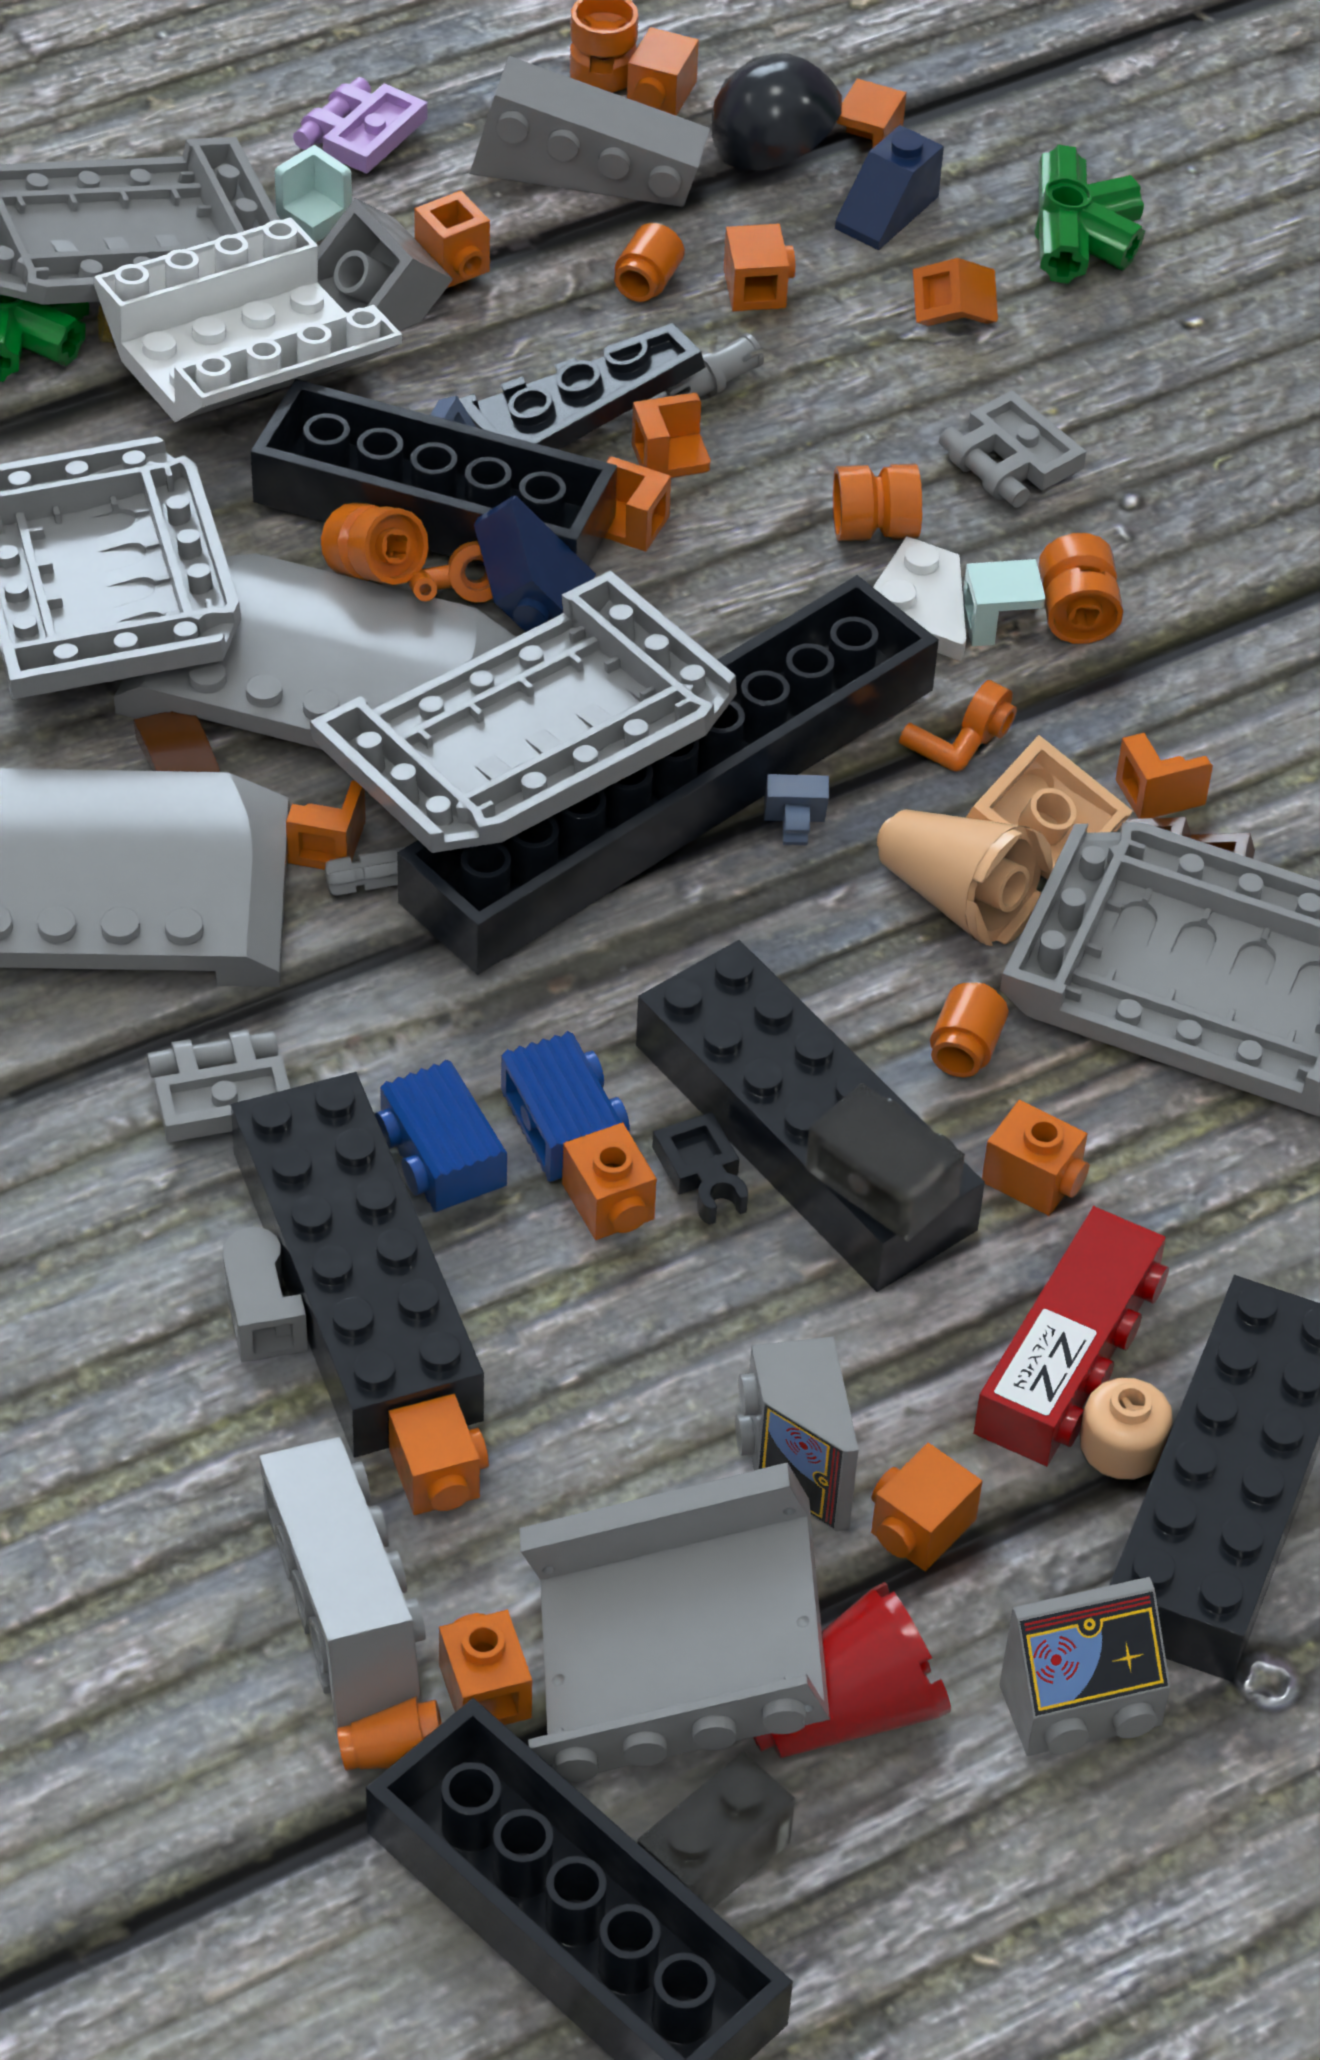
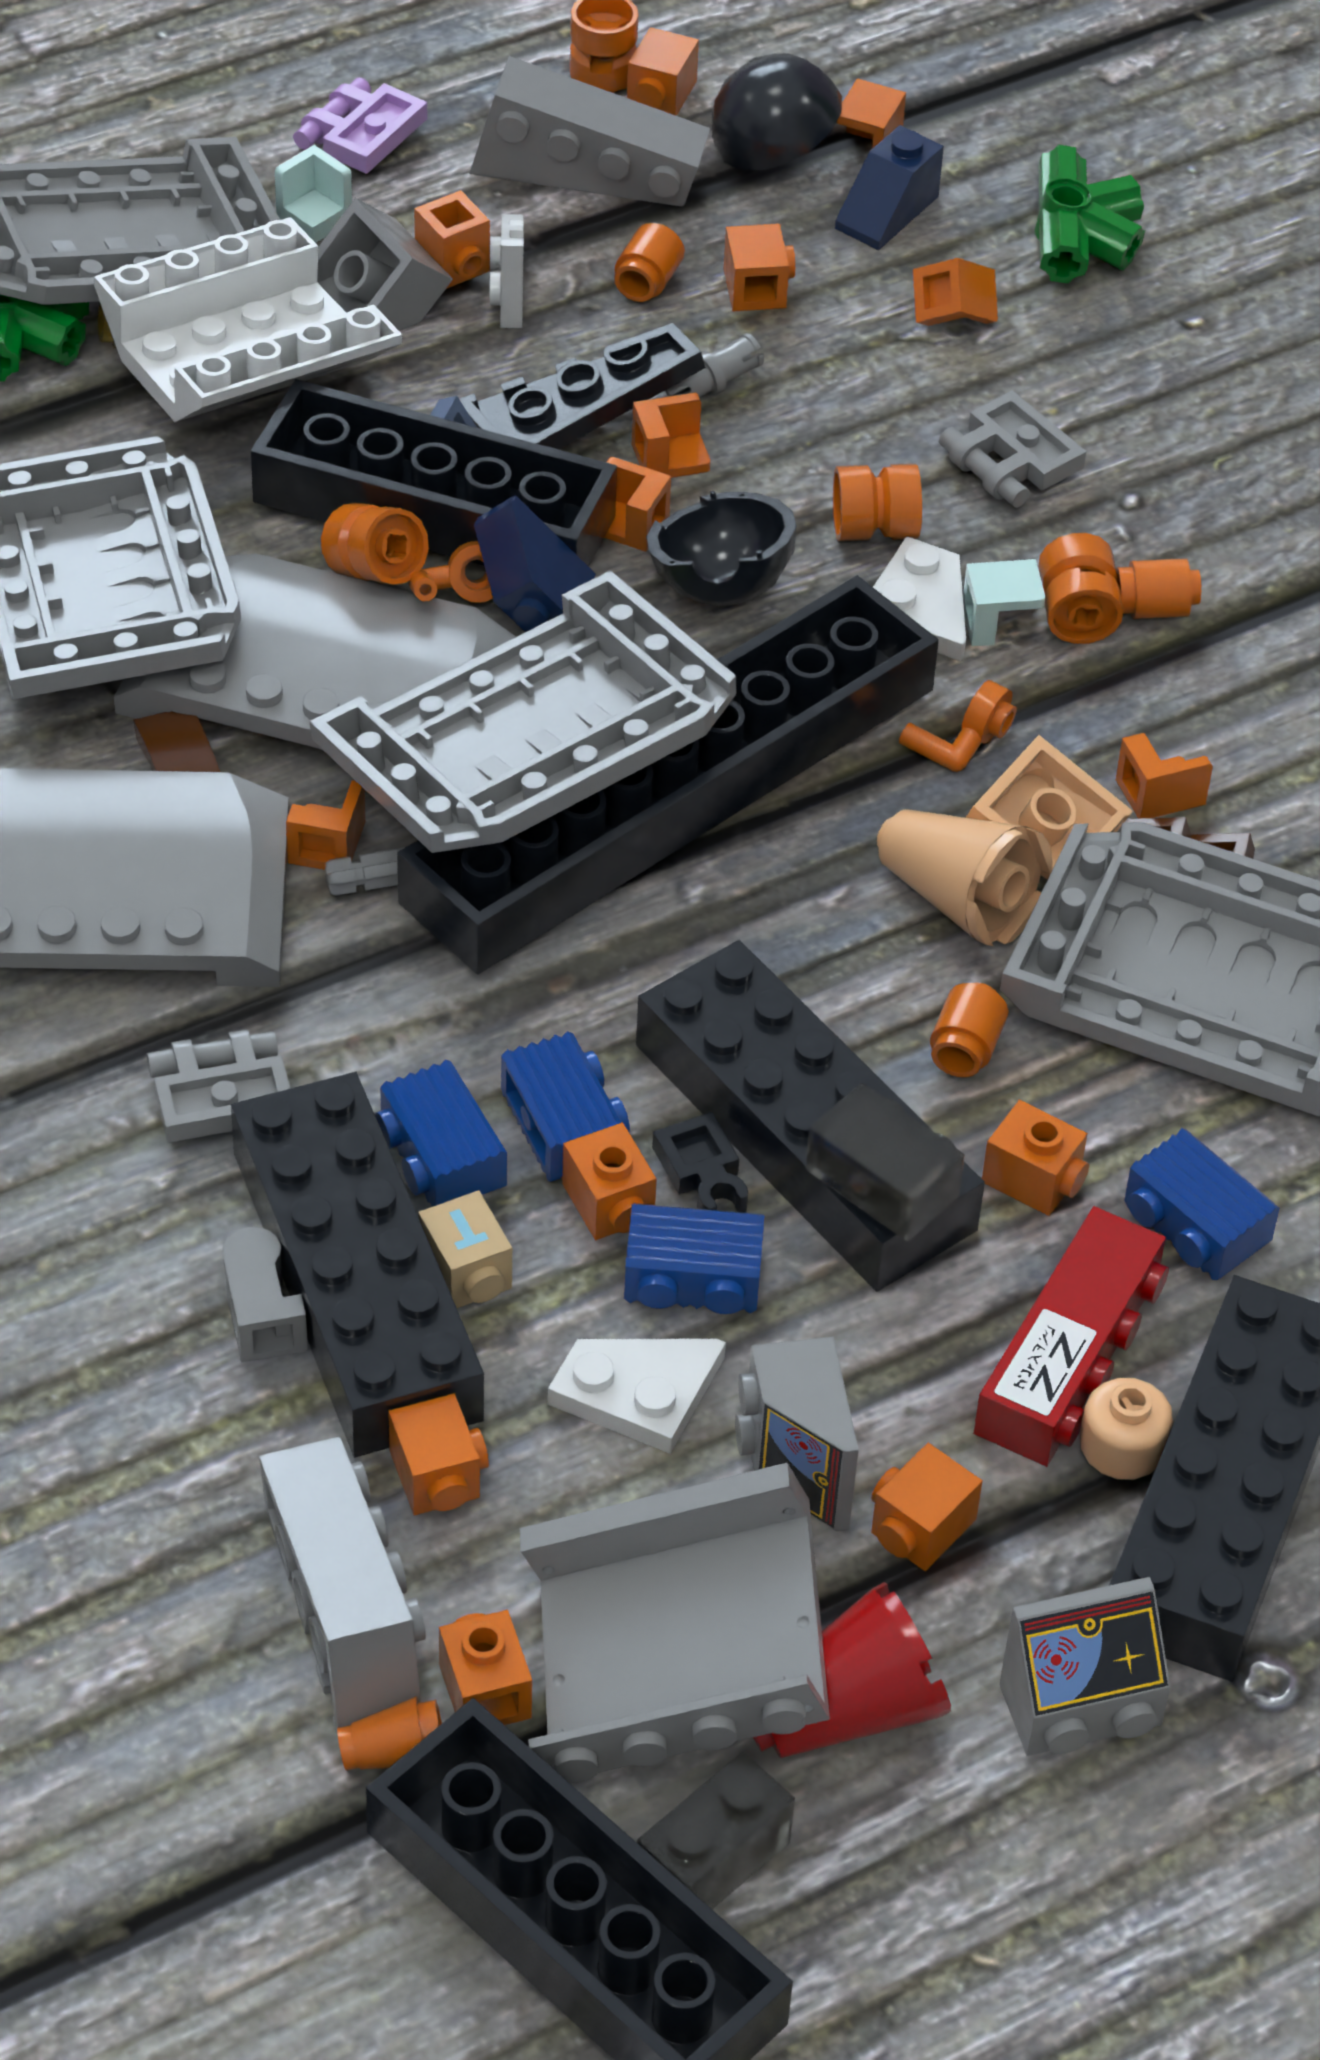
sand blue tile [764,774,829,845] -> none
none -> tan brick [418,1190,513,1308]
none -> white wing [490,214,523,328]
none -> white wing [547,1339,726,1454]
none -> blue brick [624,1203,765,1314]
none -> black cylinder [646,491,796,606]
none -> orange brick [1116,558,1201,619]
none -> blue brick [1124,1128,1280,1280]

